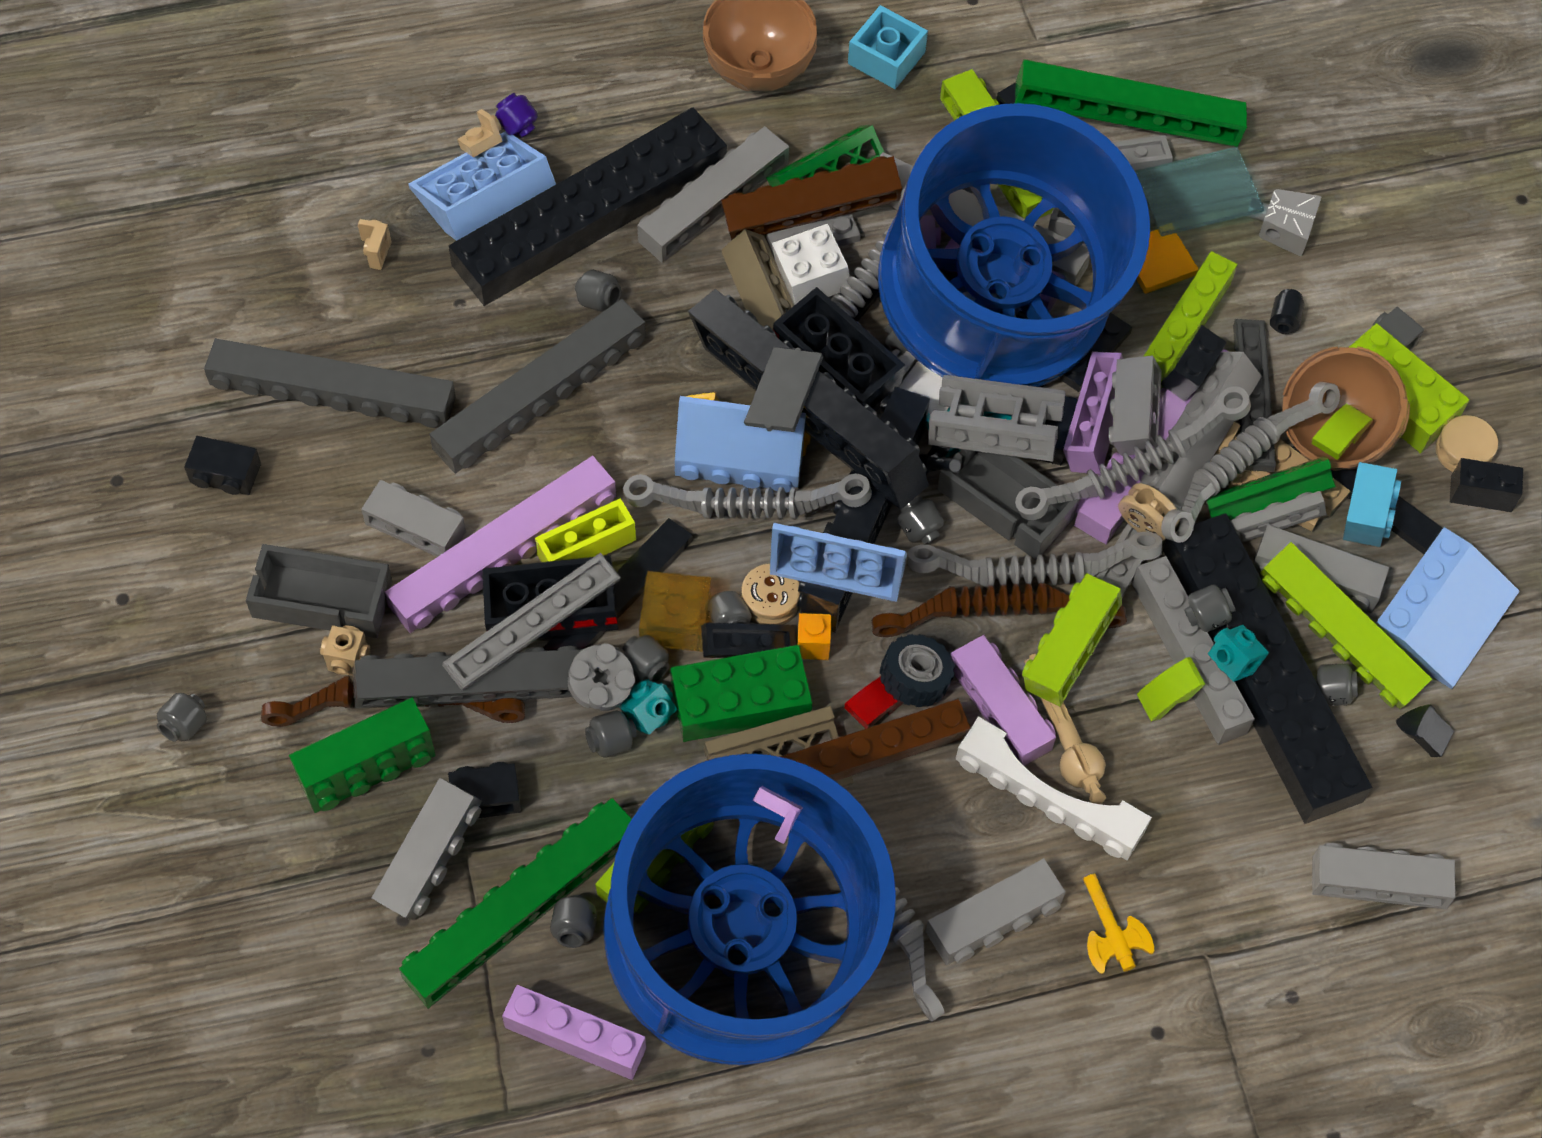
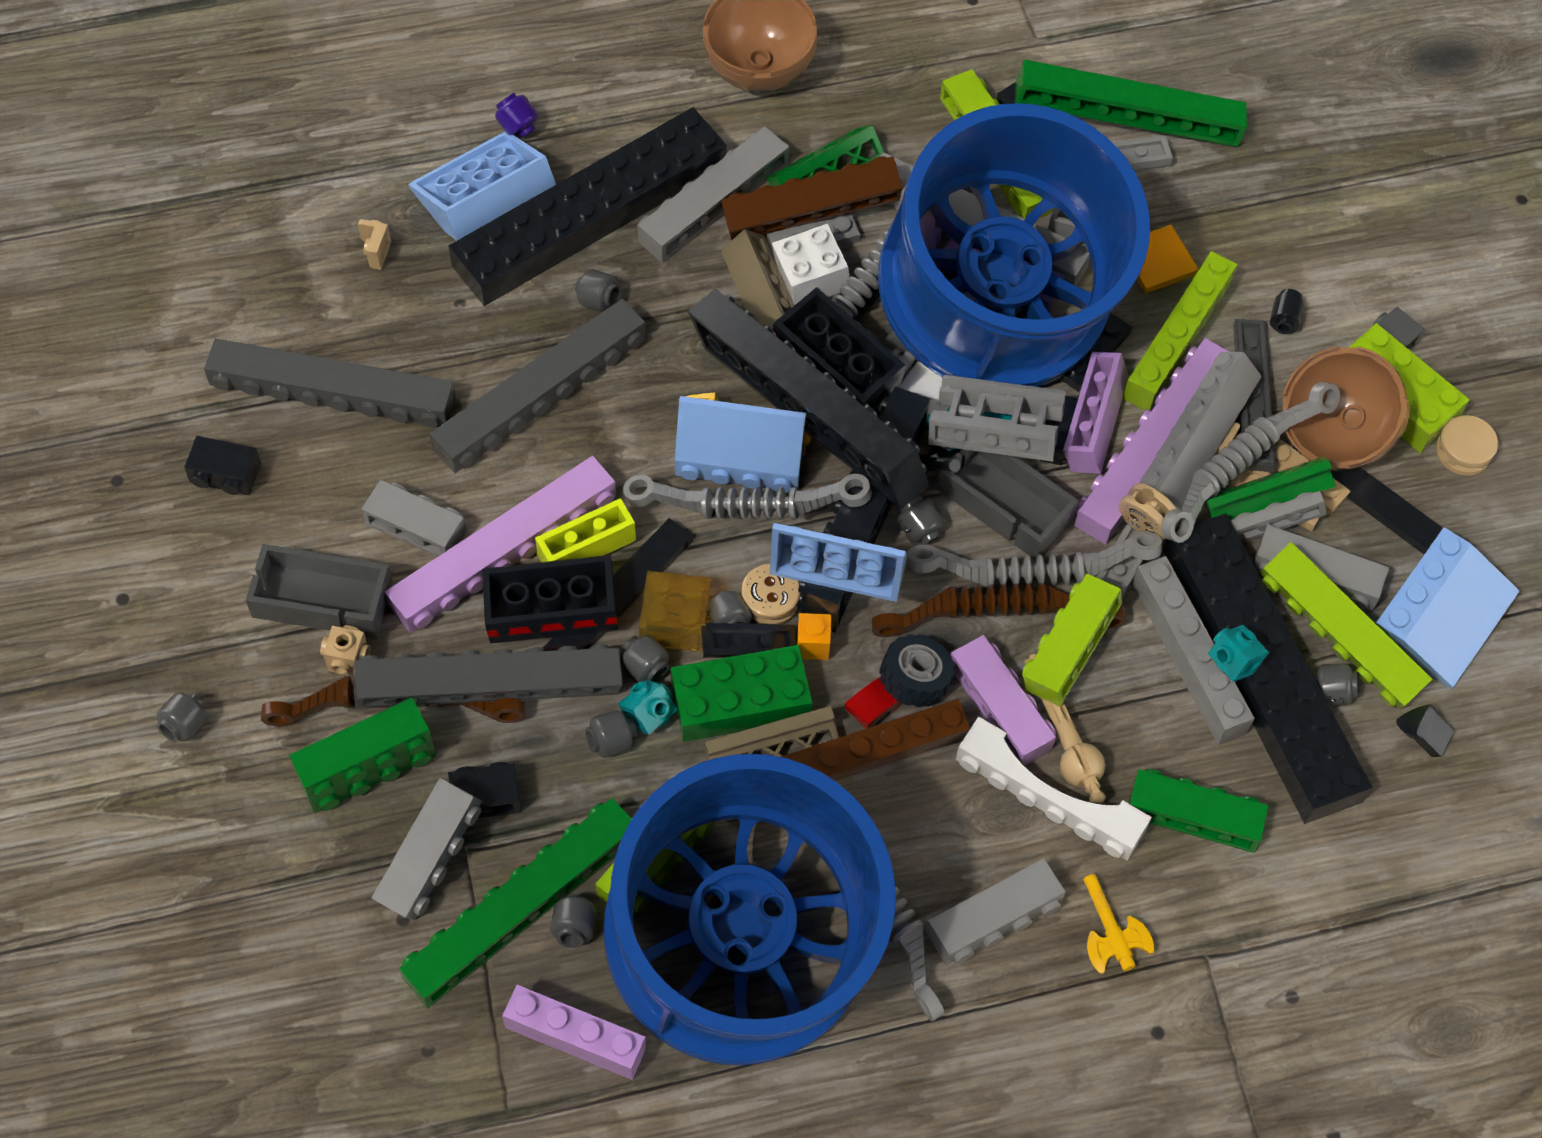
light grey tile [442,552,620,691] -> none
tan bracket [457,109,503,157] -> none
light grey plate [568,643,635,711] -> none
dark grey piece [744,347,823,432] -> none
lavender tile [753,786,803,844] -> none
medium azure brick [848,5,928,89] -> none
light grey piece [1015,386,1251,520] -> none
light grey brick [1109,356,1161,456] -> none
clear light blue piece [1136,147,1264,236] -> none
lime slope [1137,657,1205,721] -> none
black brick [1161,325,1227,401] -> none
dark grey head [1184,585,1236,632] -> none
light grey torso [1247,189,1321,257] -> none
lime slope [1311,403,1373,460] -> none
light grey brick [1312,843,1455,909] -> none
medium azure brick [1343,462,1401,547] -> none
black brick [1450,458,1523,512] -> none
none -> green brick [1128,769,1269,853]

